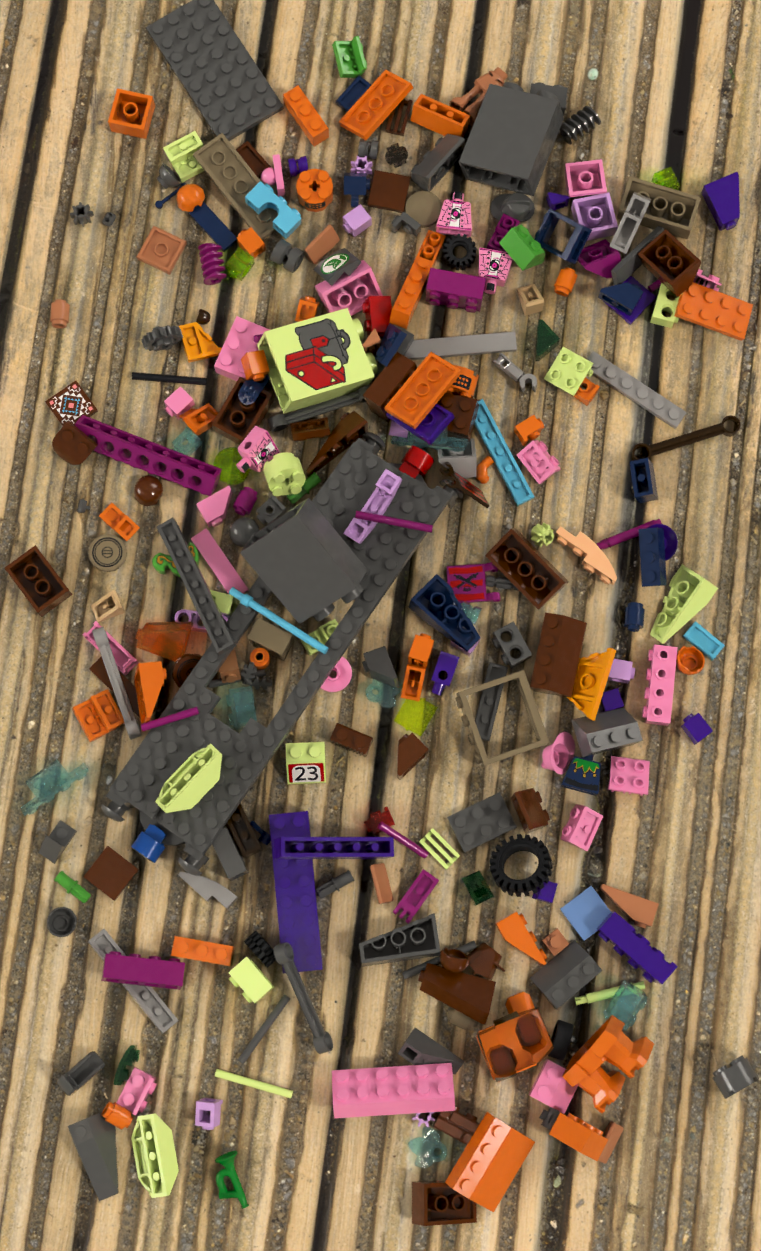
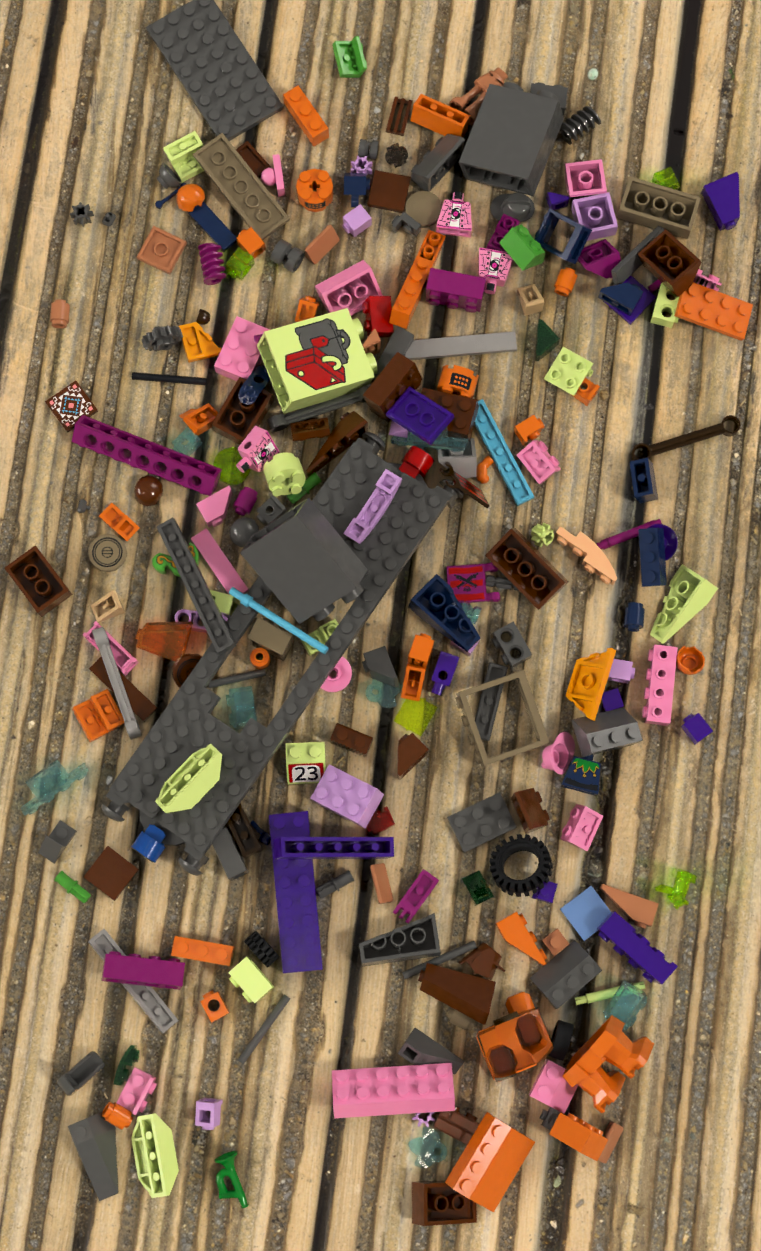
dark grey hair [47,907,77,937] -> none
reddish brown slope [52,420,98,465] -> none
orange brick [108,88,155,139] -> none
orange slope [134,661,167,732] -> none
magenta bar [141,707,199,731] -> none
bright pink brick [164,386,195,420] -> none
light grey slope [178,872,239,909] -> none
yellowish green bar [215,1069,293,1098] -> none
medium nougat brick [219,650,241,683] -> none
dark grey animal [240,662,273,690] -> none
orange brick [241,350,270,381] -> none
medium azure arch [245,181,301,239] -> none
dark grey piece [274,942,333,1054] -> none
dark purple wheel [288,156,308,177] -> none
dark grey slope [313,248,361,286] -> none
dark blue tile [336,75,371,112] -> none
orange plate [339,69,413,140] -> none
magenta bar [355,510,433,533] -> none
dark blue wing [375,323,407,367] -> none
magenta bar [378,822,429,859] -> none
orange plate [384,352,461,429] -> none
yellowish green tile [419,828,460,870] -> none
reddish brown hair [440,947,470,973] -> none
black tyre [443,234,477,270] -> none
light grey piece [492,353,537,392] -> none
reddish brown slope [530,612,587,698] -> none
light grey plate [587,351,687,429] -> none
bright pink hinge [608,756,650,796] -> none
light grey slope [610,192,651,254] -> none
medium azure tile [682,621,725,661] -> none
dark grey brick [713,1055,759,1099] -> none
none -> orange brick [200,990,230,1023]
none -> lavender brick [310,764,384,829]
none -> clear neon green piece [655,868,697,909]

